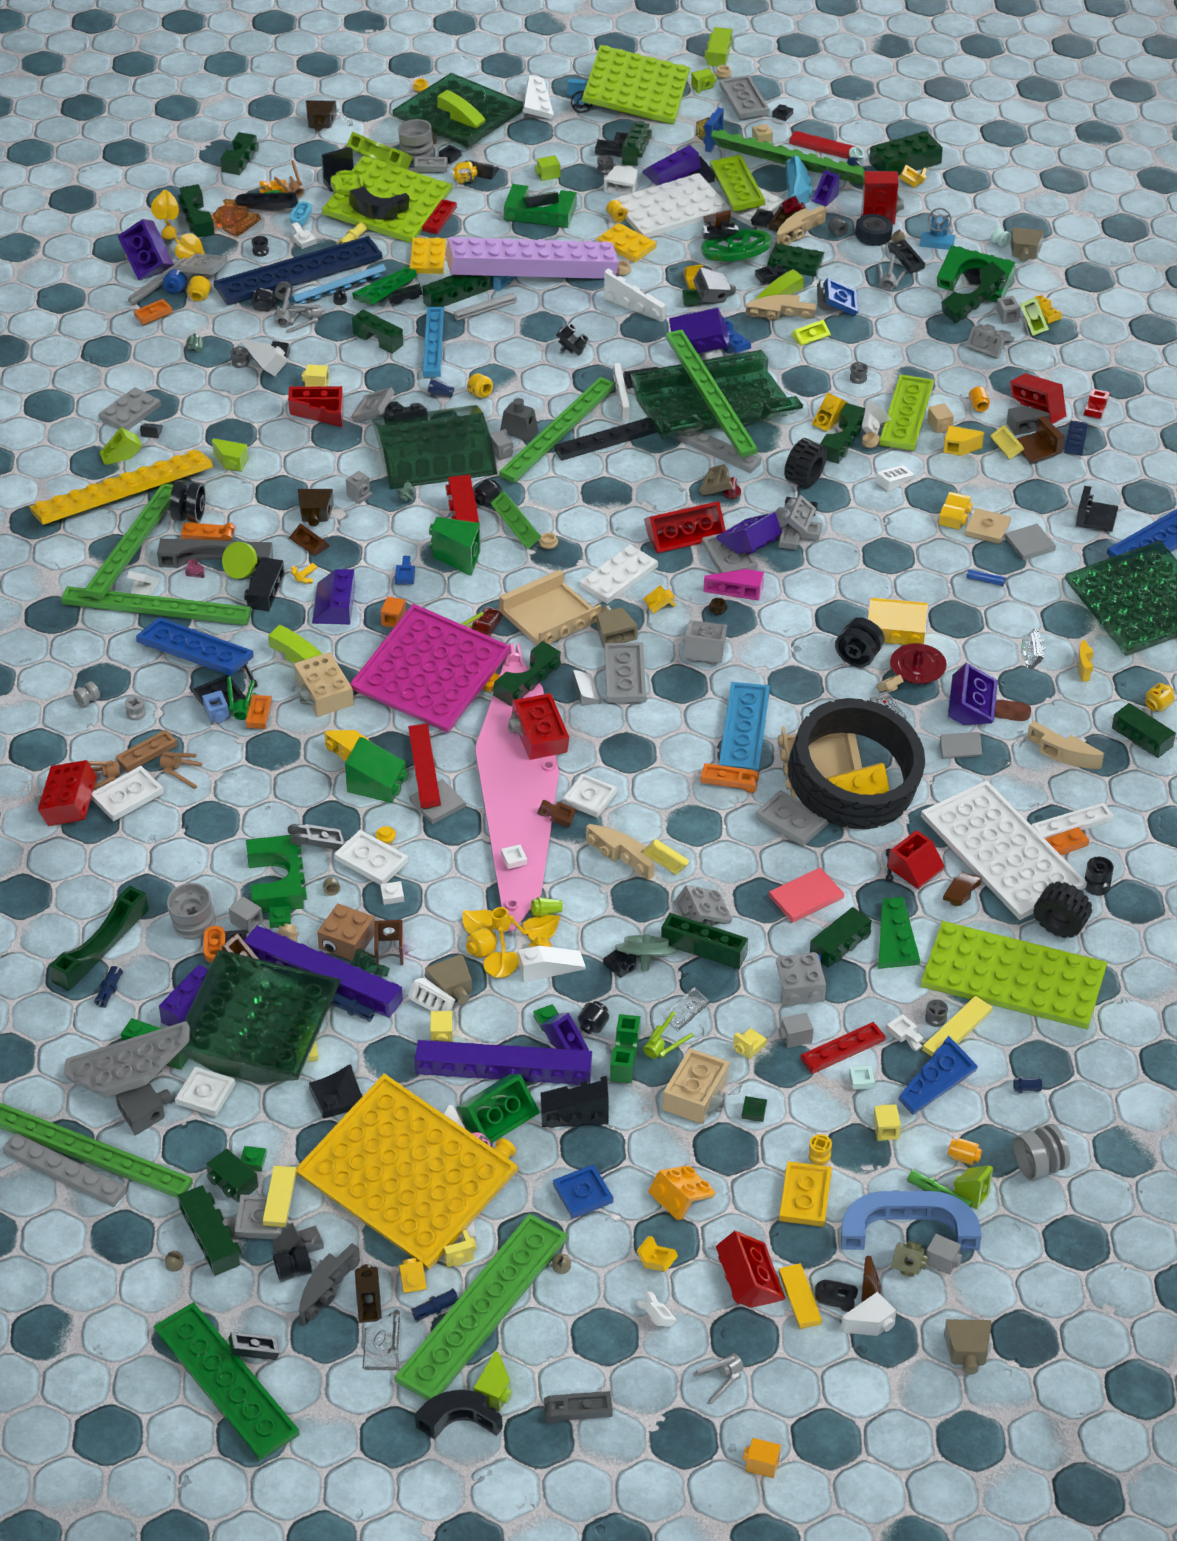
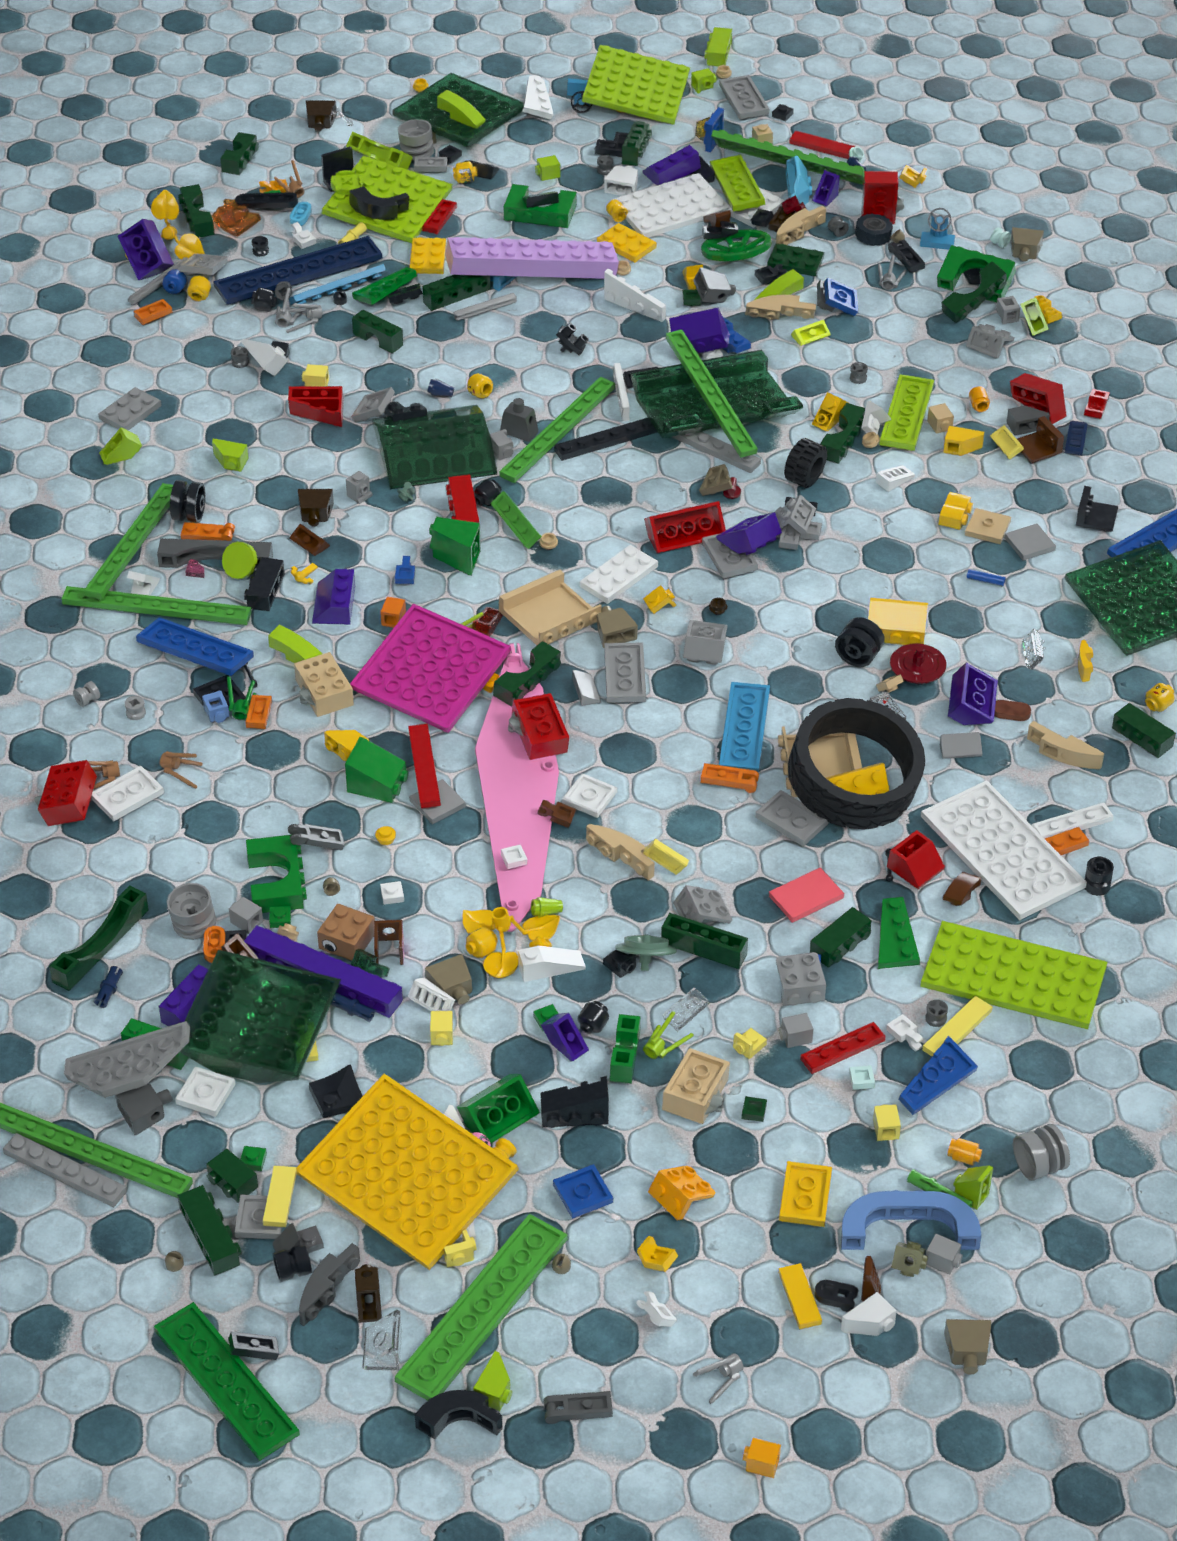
yellow plate [29,450,213,525] -> none
medium nougat plate [116,730,178,773] -> none
black slope [140,423,163,438] -> none
sand green plate [186,333,203,353] -> none
white plate [334,830,409,885] -> none
yellow bracket [398,1258,427,1294] -> none
dark blue pin [411,1288,459,1322] -> none
dark purple brick [415,1040,592,1085] -> none
dark azure plate [423,307,444,377] -> none
dark pink slope [704,569,764,601] -> none
red slope [716,1230,785,1308] -> none
yellow wheel [808,1134,832,1165] -> none
dark green brick [869,131,943,176] -> none
dark blue pin [1013,1076,1042,1094] -> none
black tyre [1033,881,1092,938] -> none

